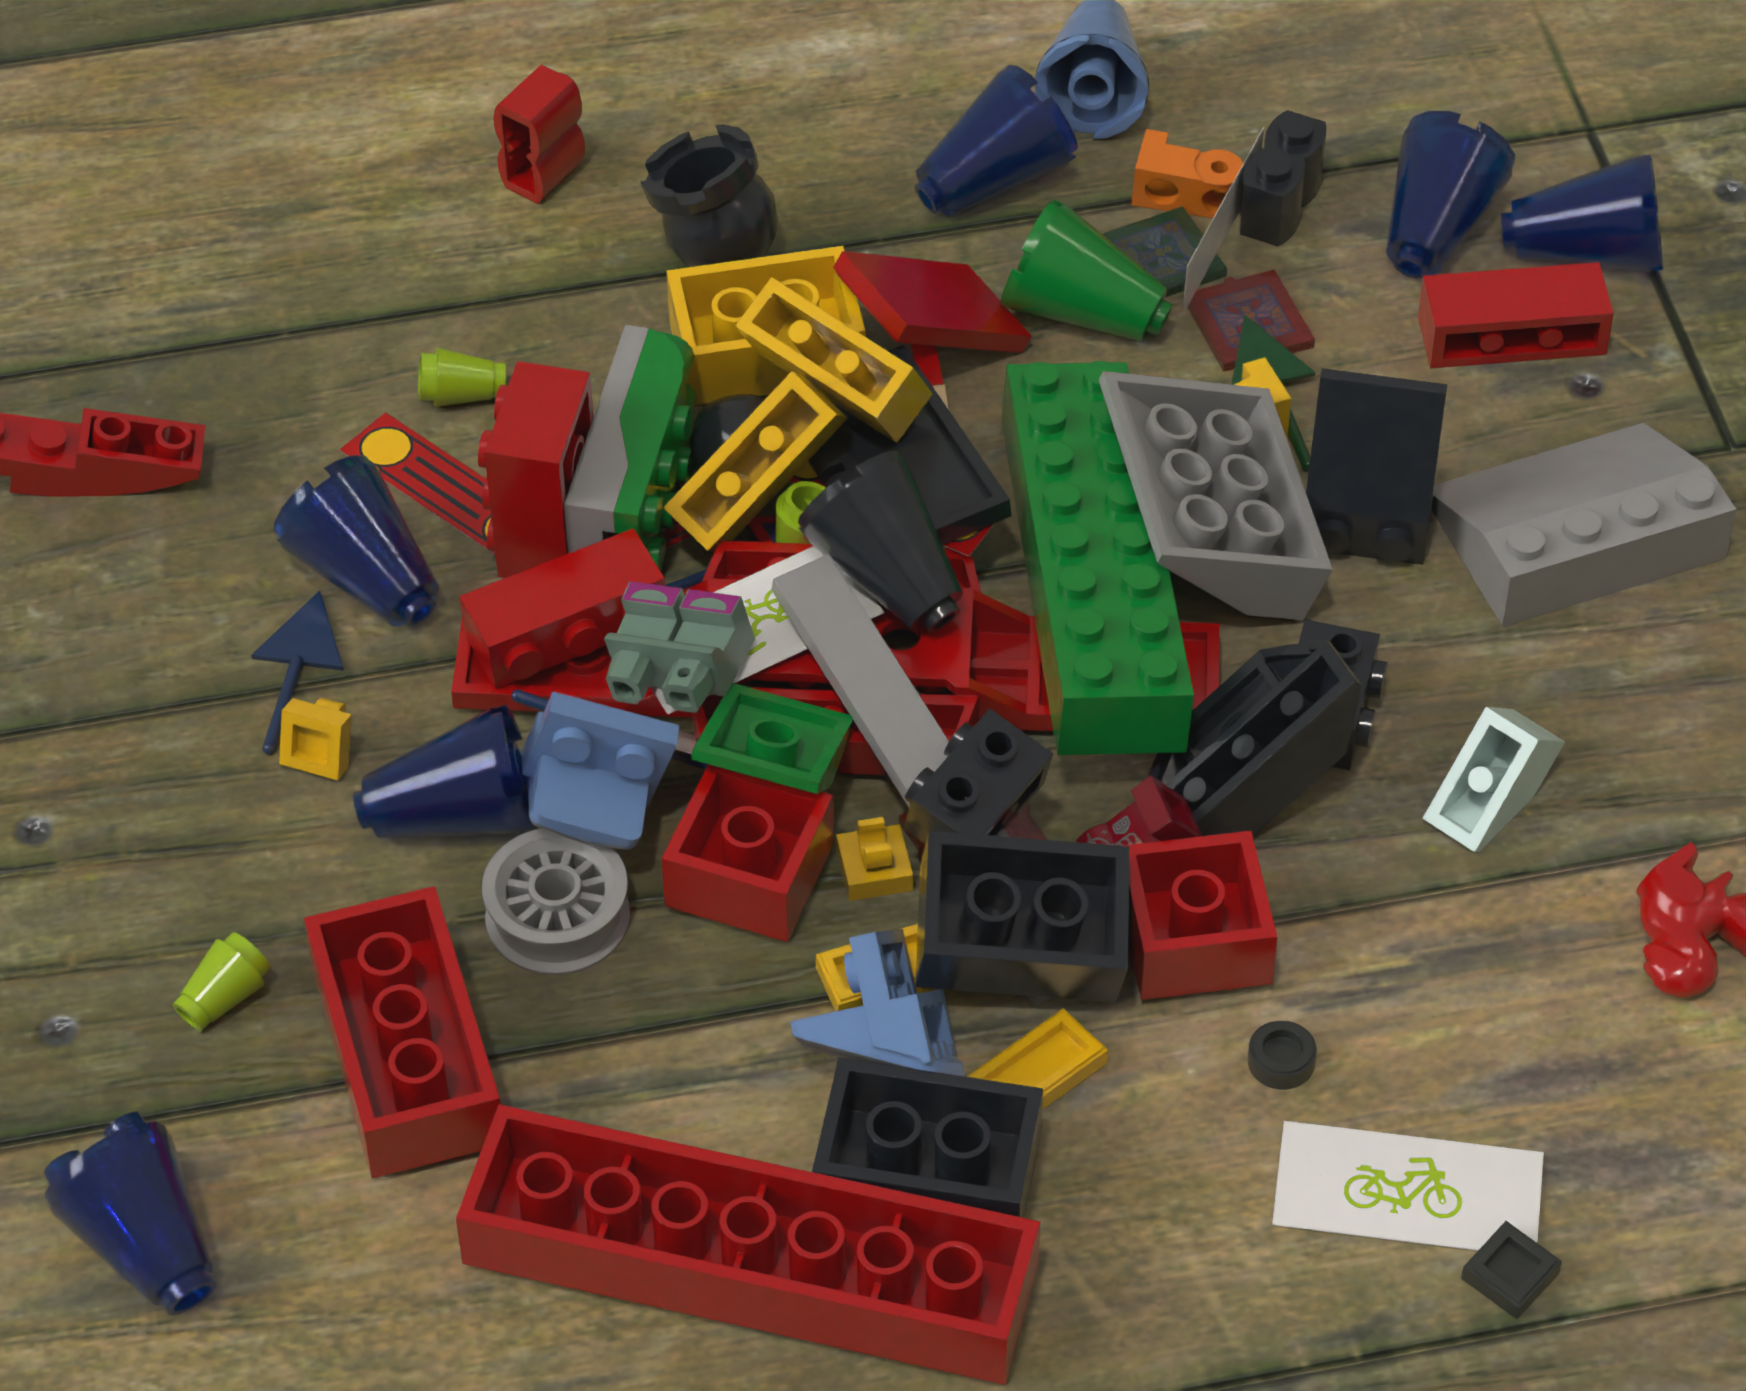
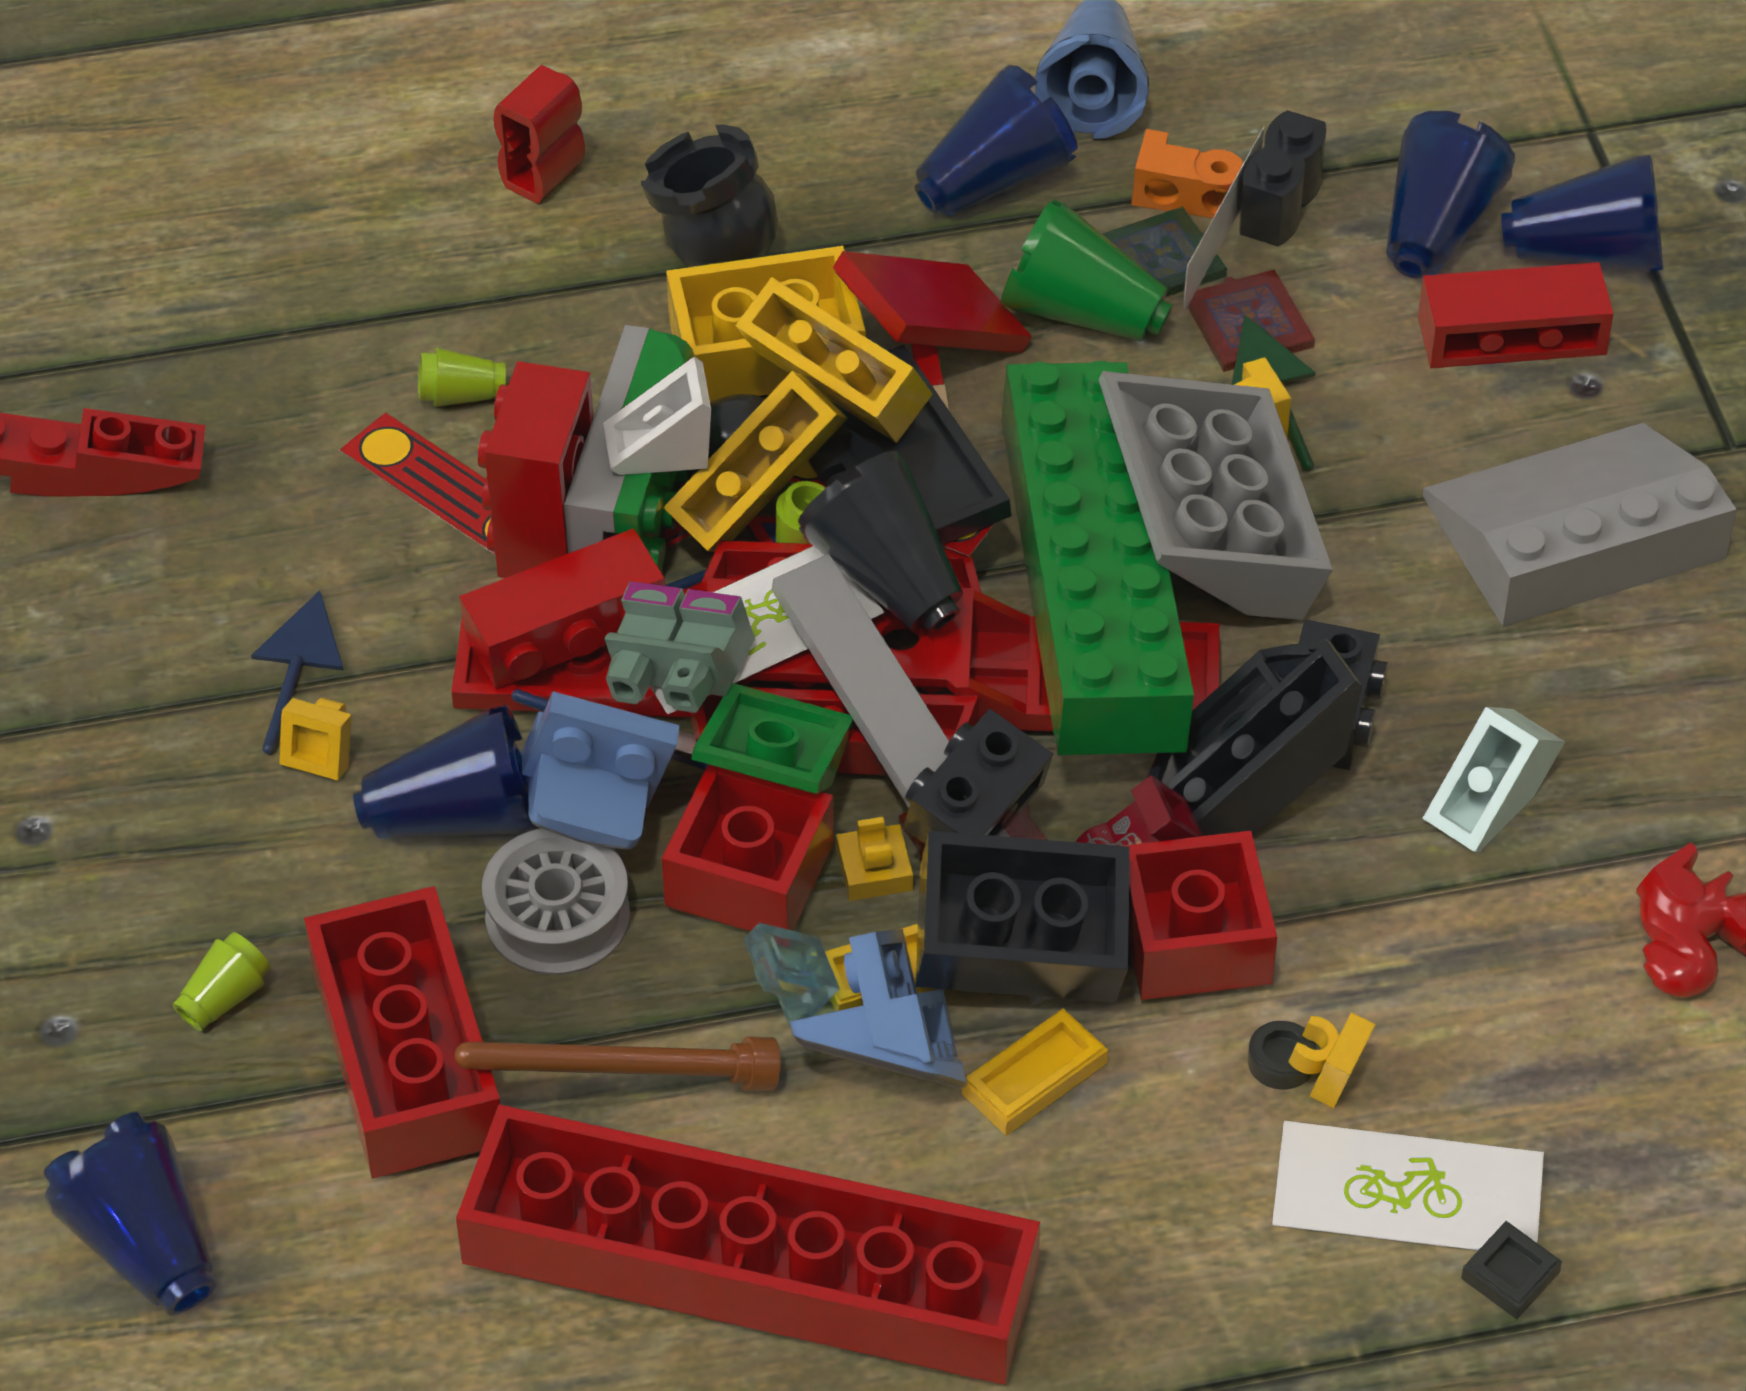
clear blue cone [274,455,439,627] -> none
black brick [812,1057,1043,1218] -> none
black slope [1306,368,1448,565] -> none
none -> dark orange piece [454,1036,781,1092]
none -> white slope [603,357,711,475]
none -> clear light blue bracket [743,923,840,1025]
none -> yellow tile [1288,1012,1376,1109]

